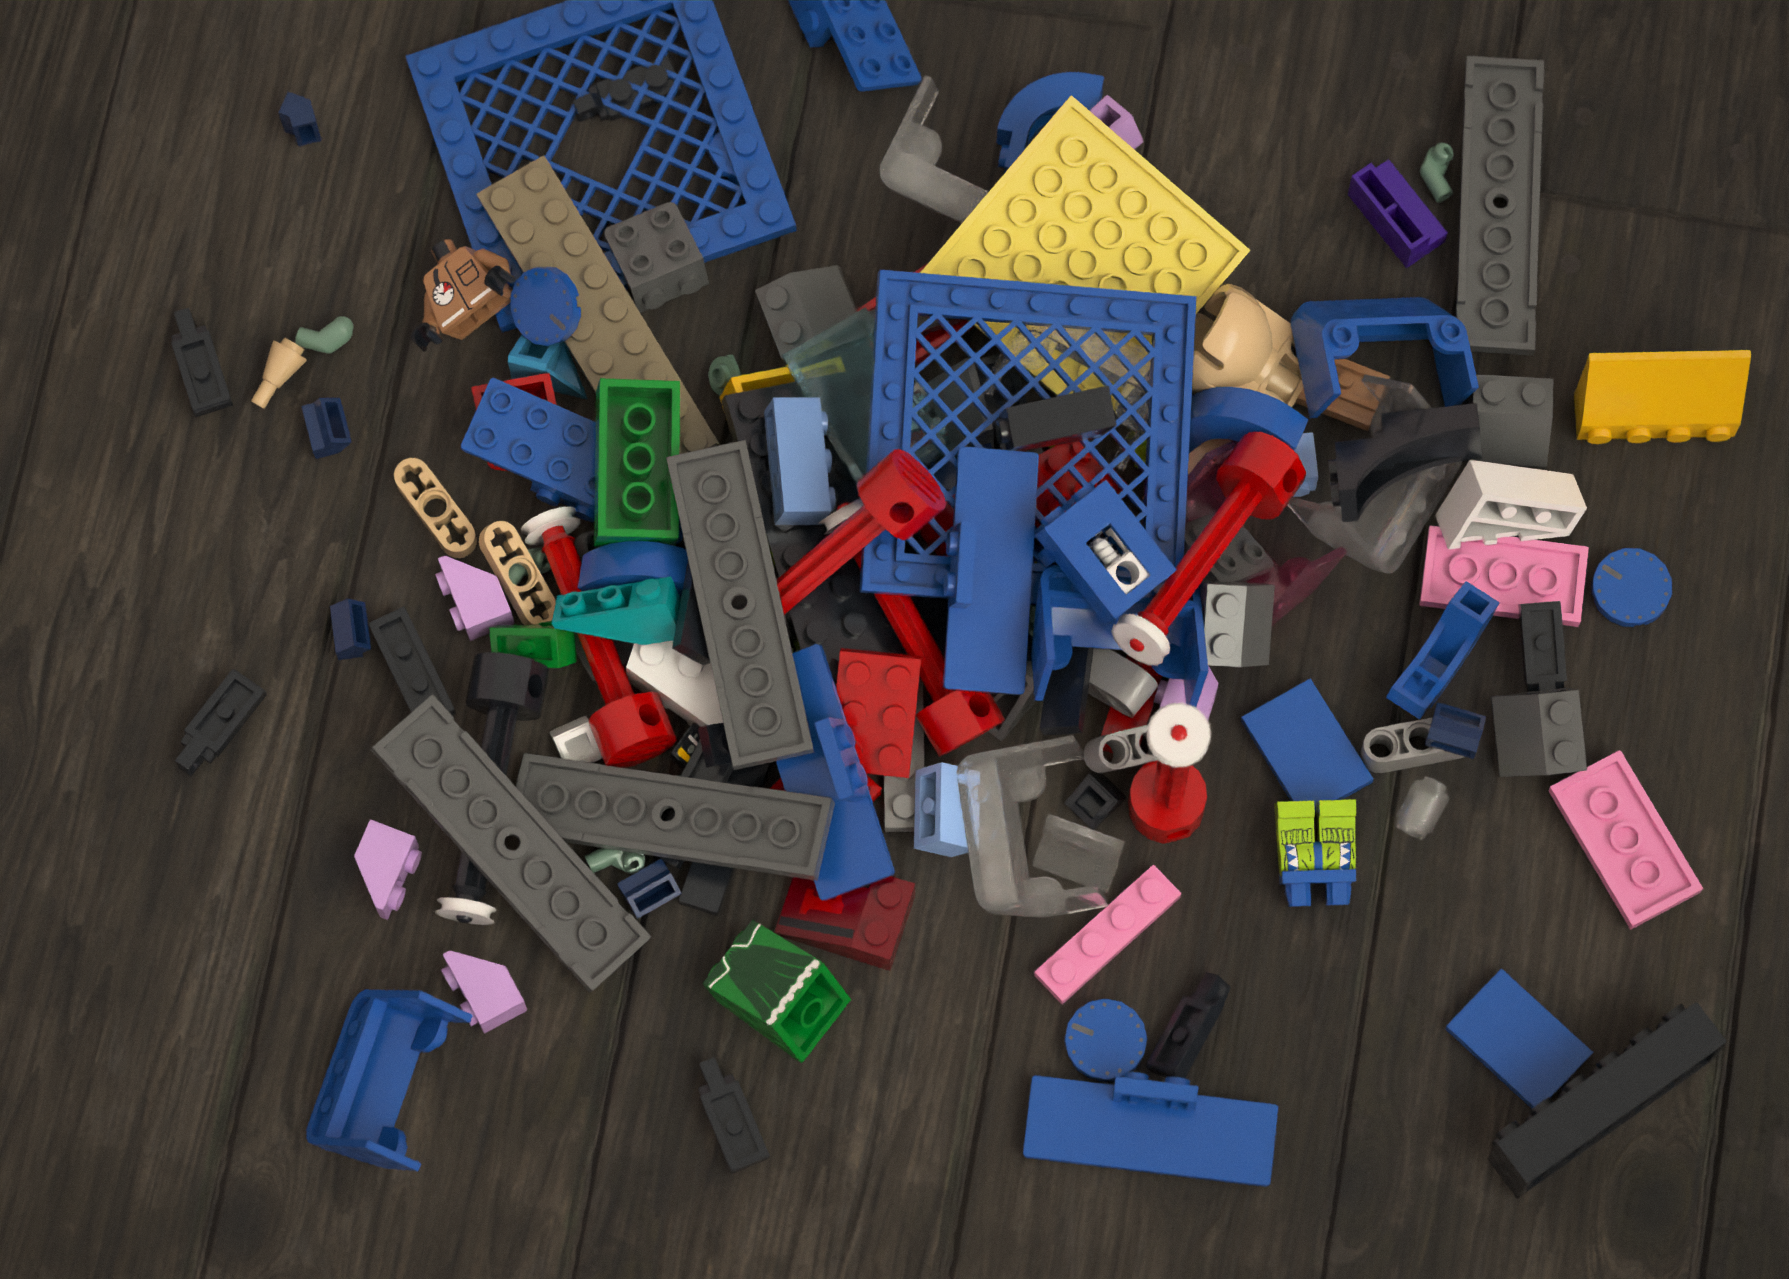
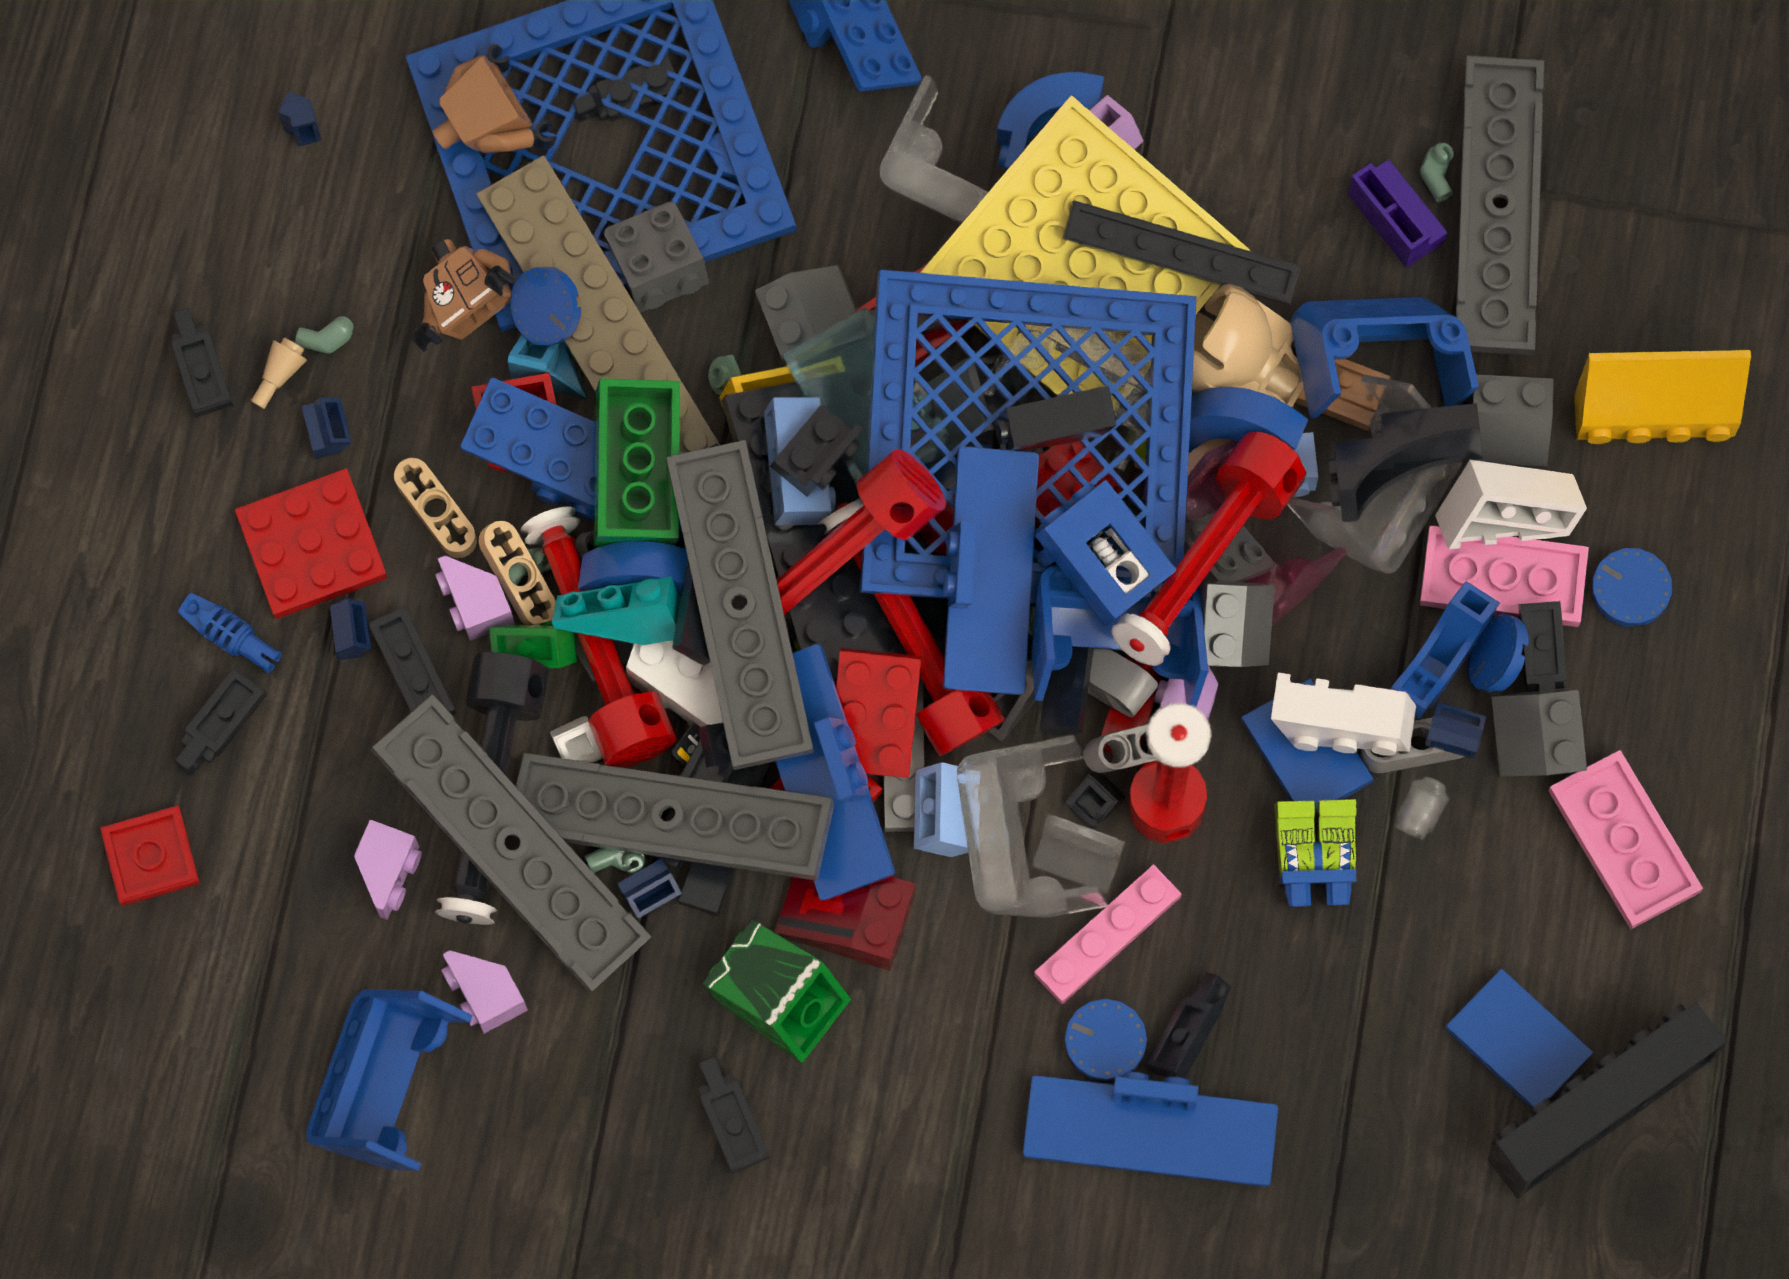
none -> red tile [100,805,200,906]
none -> blue hinge [178,593,282,674]
none -> red plate [235,468,388,620]
none -> medium nougat torso [432,44,557,153]
none -> black bracket [770,405,864,497]
none -> black tile [1062,200,1301,305]
none -> white wedge [1271,673,1416,756]
none -> blue tile [1468,614,1529,694]

